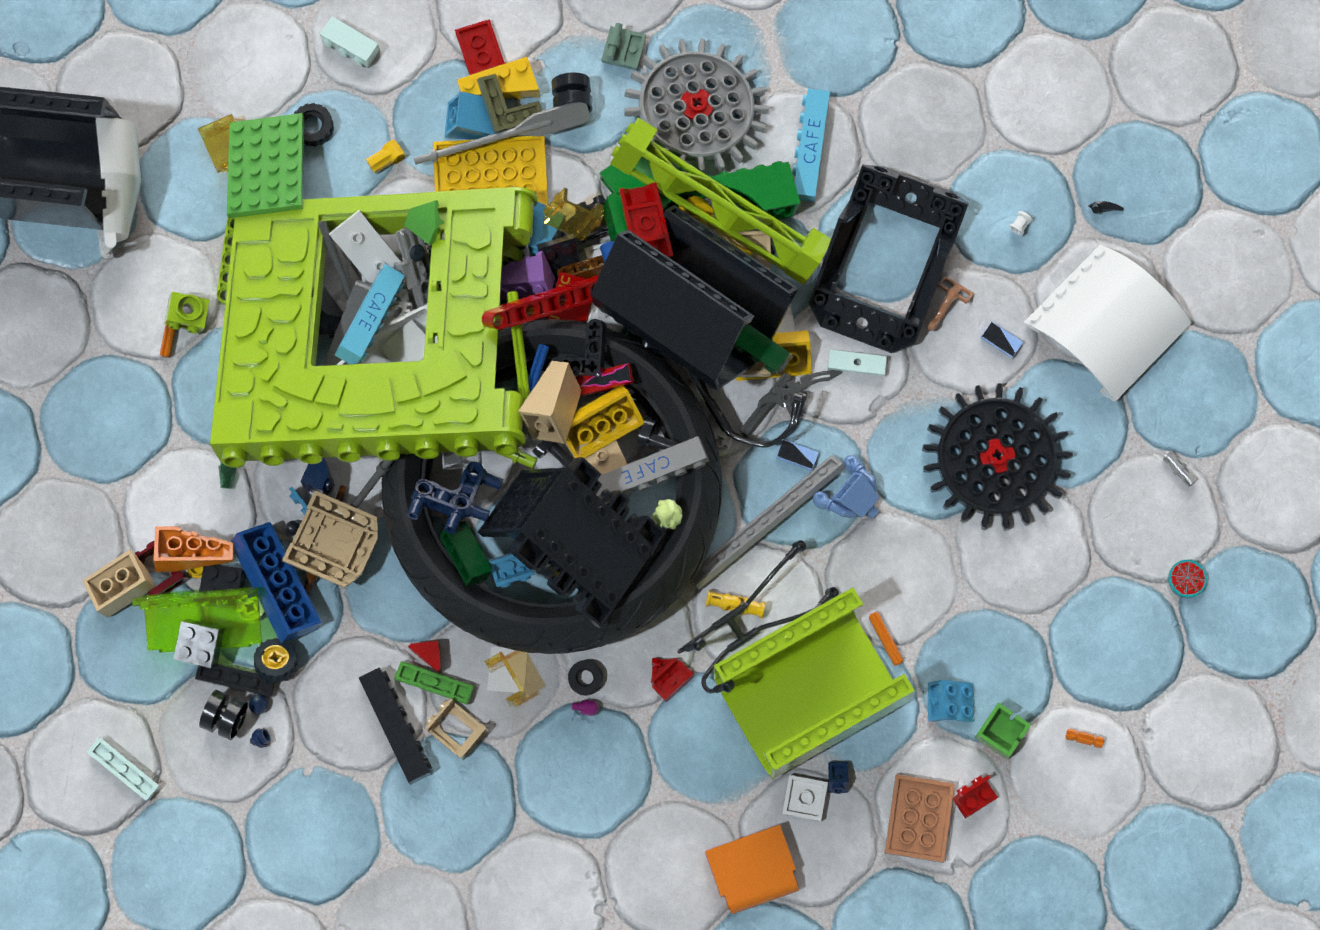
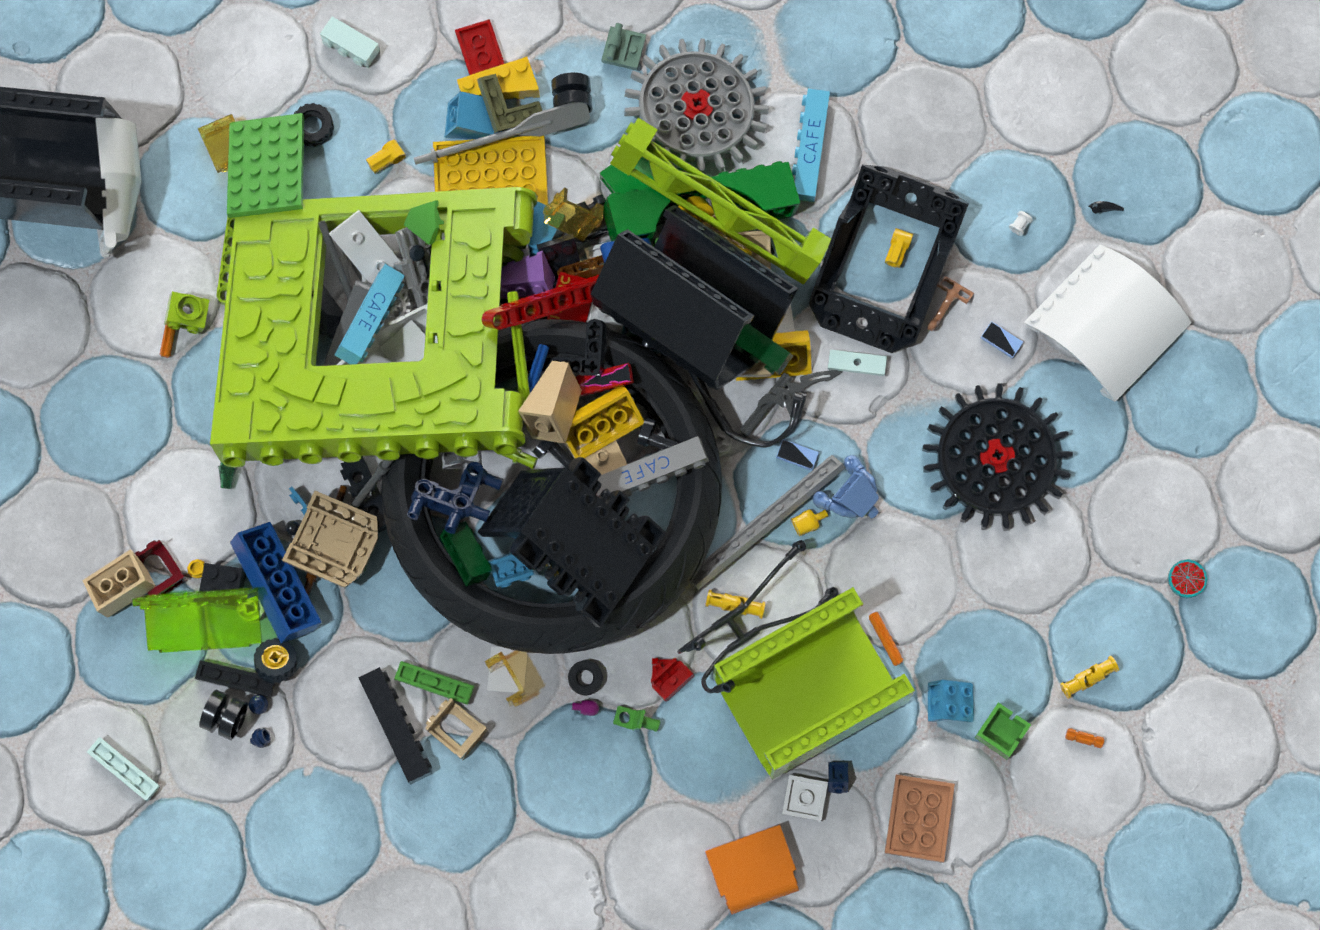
orange wedge [154,526,233,572] -> none
brick [173,619,225,668] -> none
dark blue slope [300,458,335,496] -> none
red slope [408,641,442,674] -> none
red piece [619,182,673,258] -> none
yellowish green head [652,499,682,529] -> none
red bracket [952,775,998,819] -> none
light grey pin [1162,451,1198,487] -> none
none -> black brick [340,456,387,533]
none -> bright green bracket [613,706,660,732]
none -> yellow piece [791,509,828,537]
none -> yellow piece [885,228,913,268]
none -> yellow piece [1060,656,1119,699]

